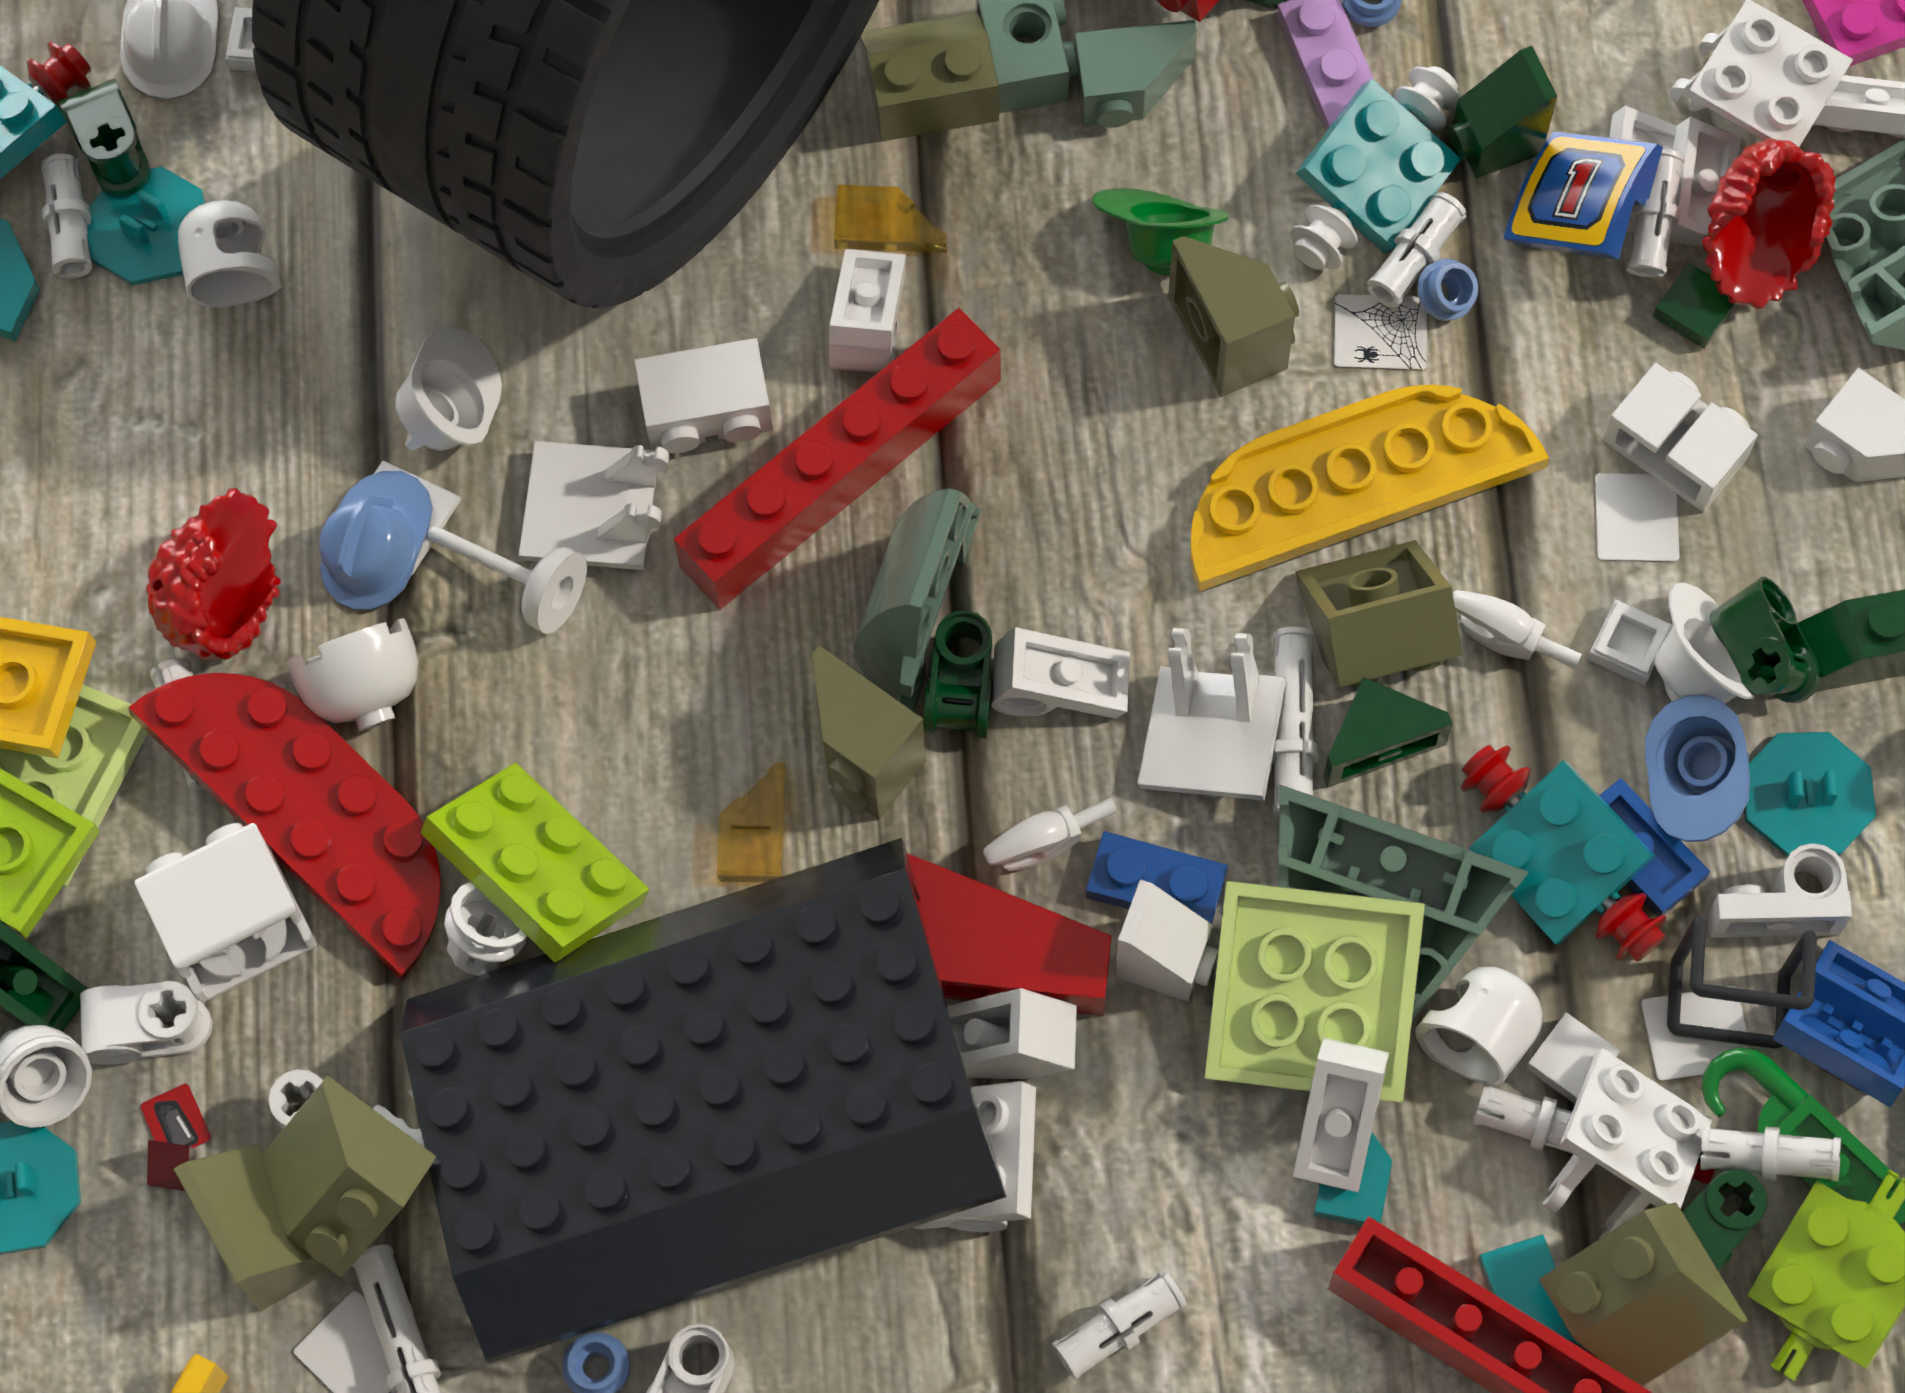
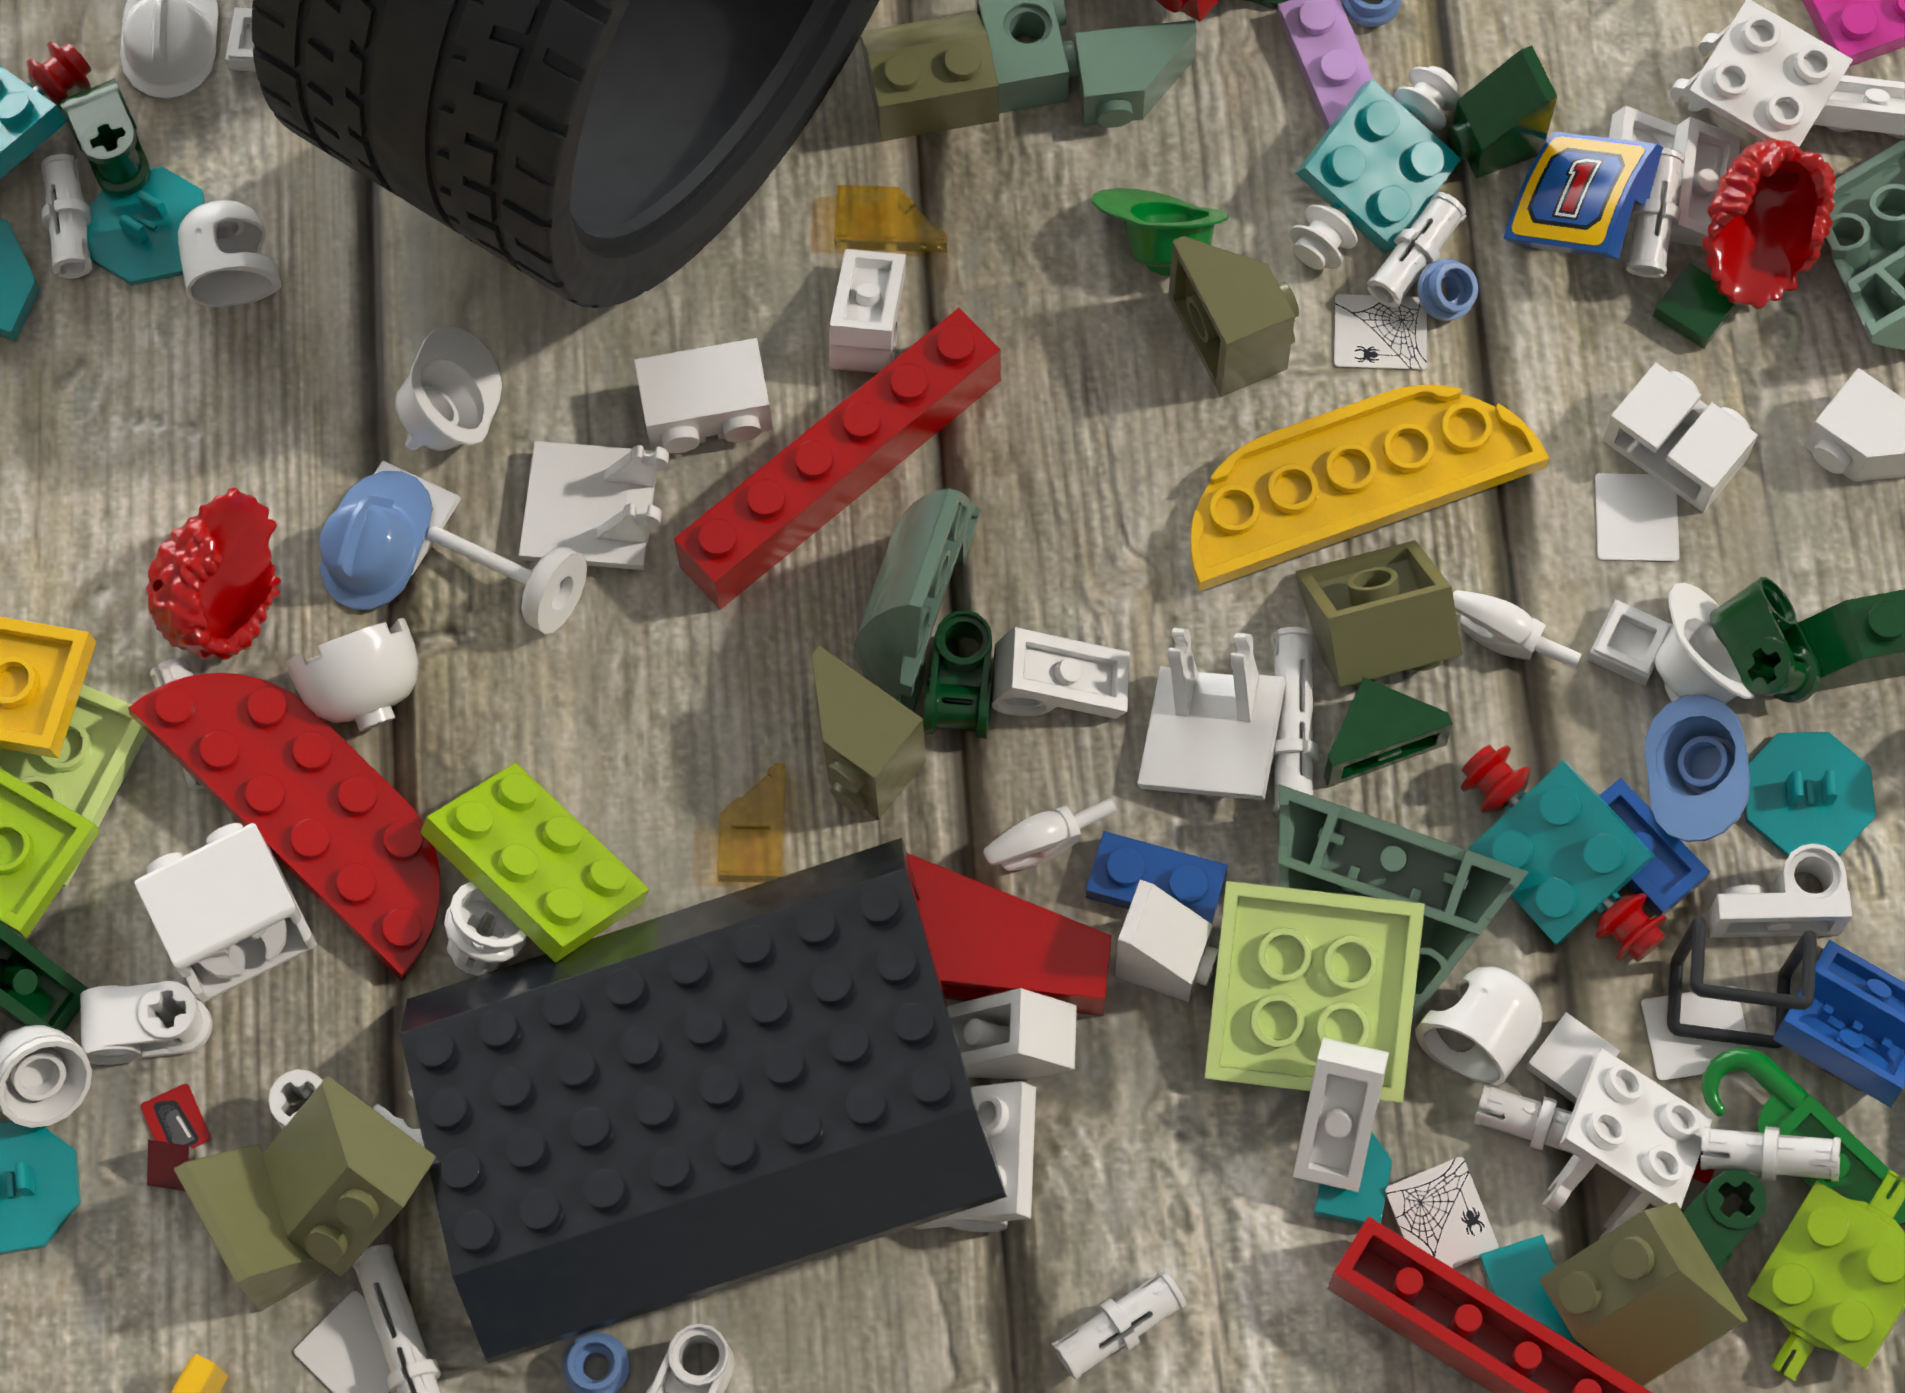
none -> white sticker [1385,1157,1499,1268]

